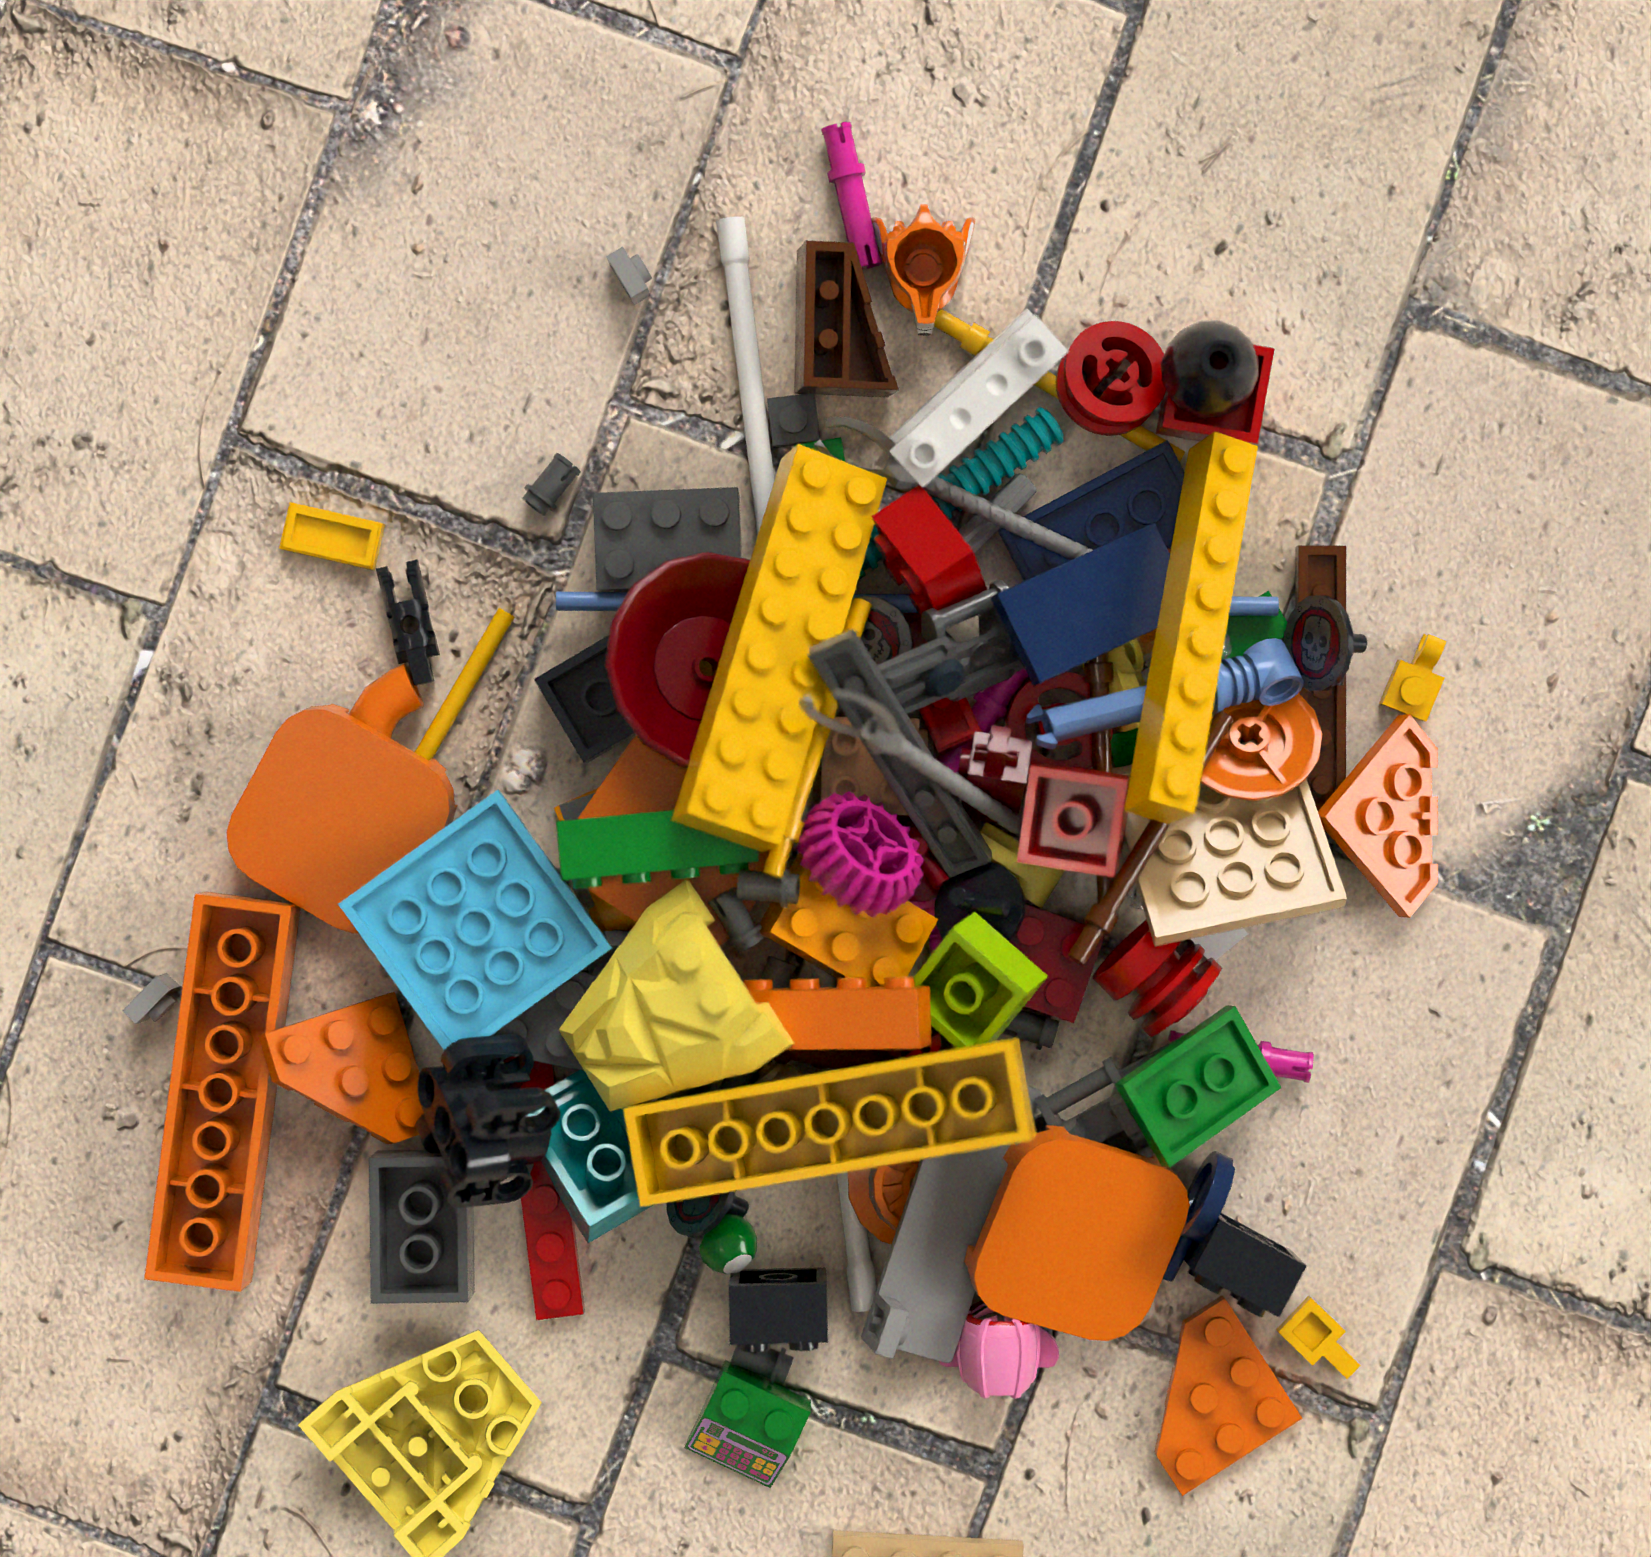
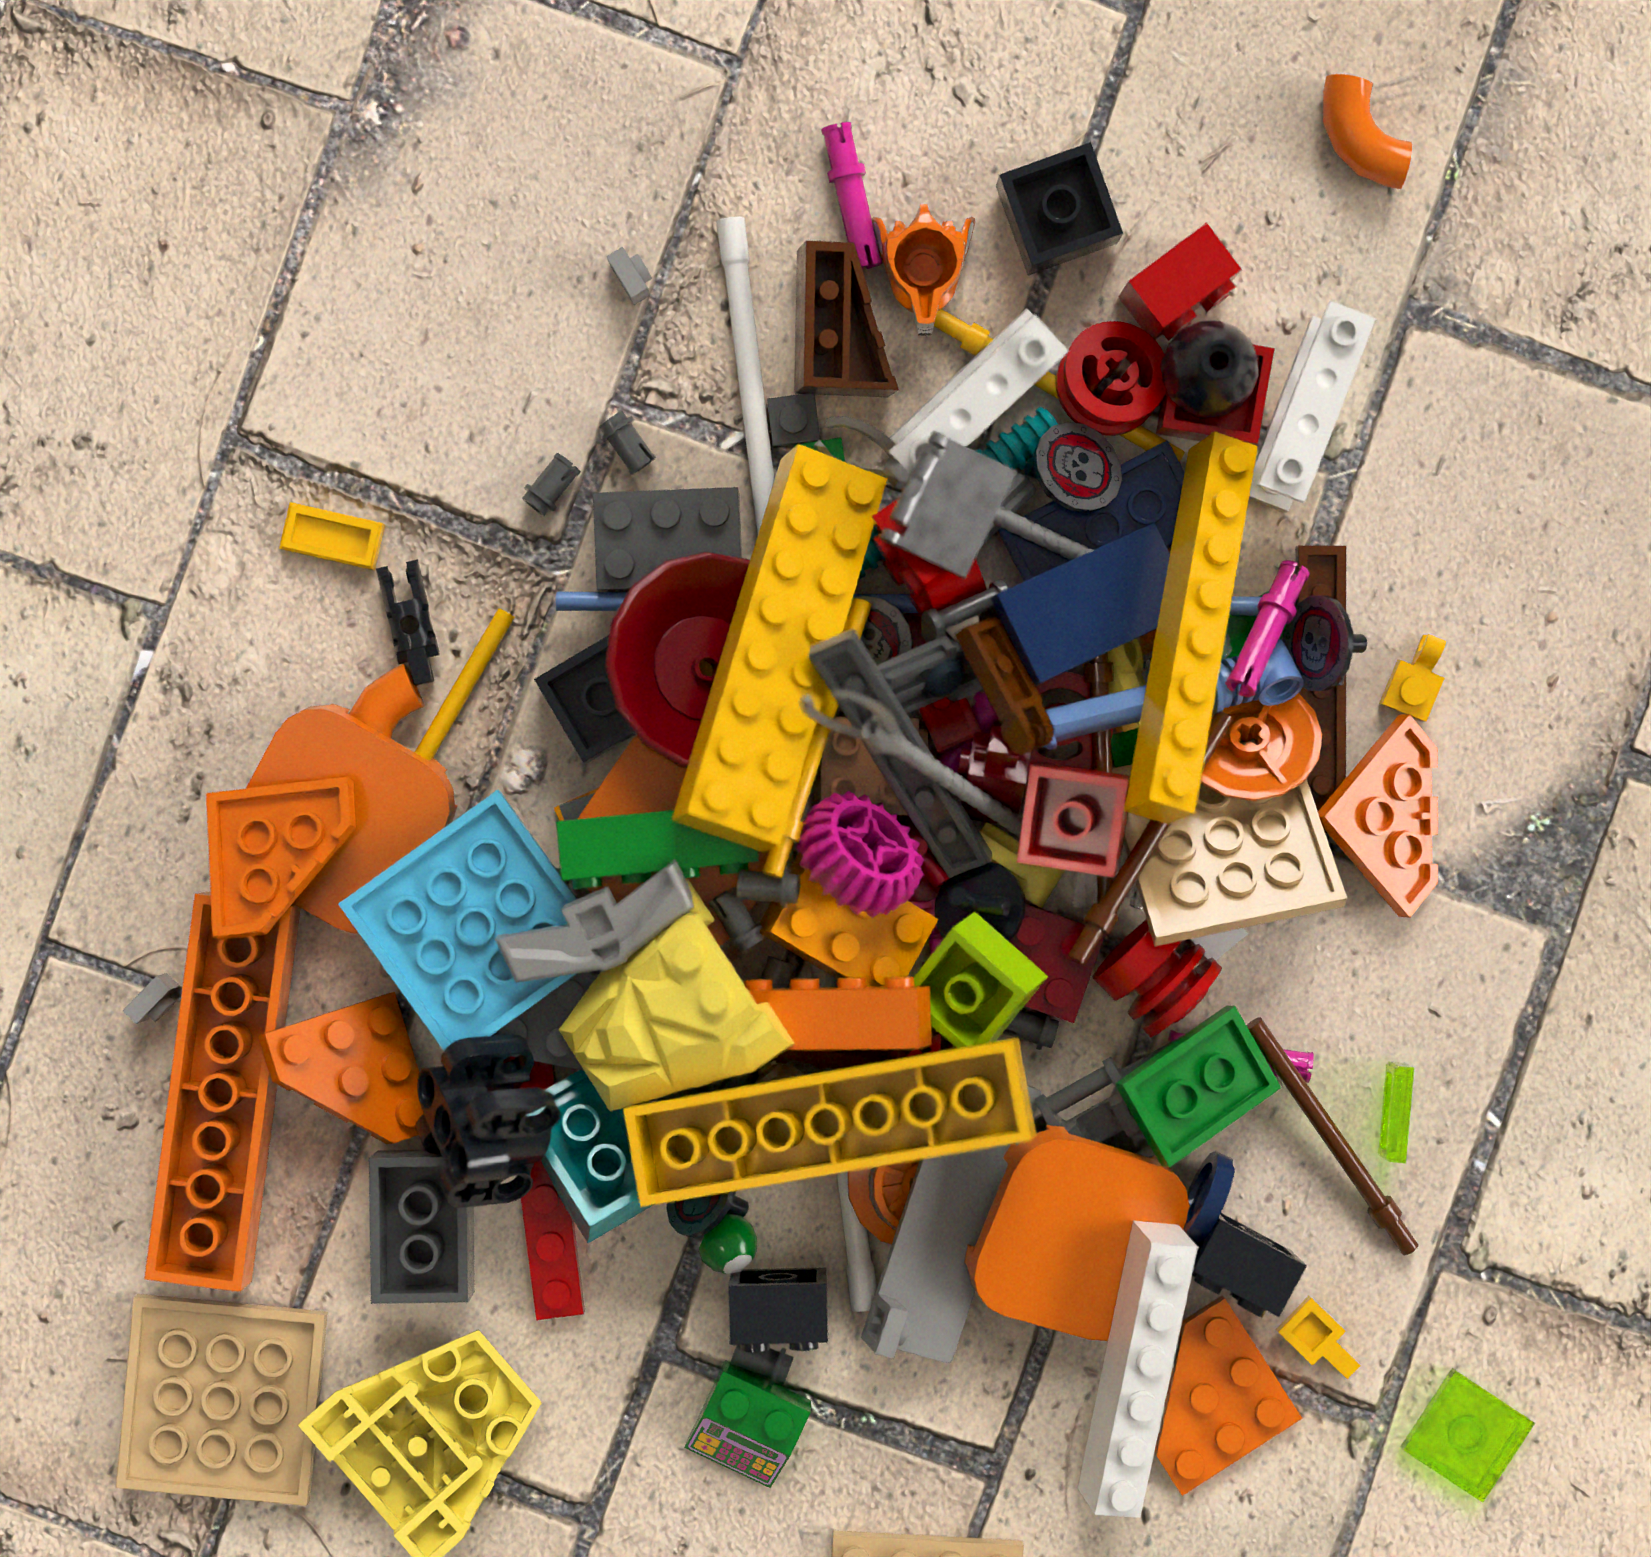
bright pink piece [939,1301,1059,1399] -> none
none -> tan plate [116,1294,328,1506]
none -> orange plate [206,776,356,940]
none -> light grey plate [495,859,694,983]
none -> dark grey pin [599,411,656,475]
none -> flat silver piece [880,431,1018,579]
none -> reddish brown hinge [954,617,1055,755]
none -> black brick [996,142,1123,276]
none -> shield [1024,422,1122,513]
none -> white brick [1078,1221,1198,1518]
none -> red brick [1118,223,1242,341]
none -> dark pink pin [1225,560,1309,697]
none -> reddish brown bar [1246,1017,1419,1255]
none -> white fence [1249,301,1376,513]
none -> orange cylinder [1323,74,1412,189]
none -> clear neon green tile [1378,1061,1414,1164]
none -> clear neon green tile [1400,1367,1535,1503]

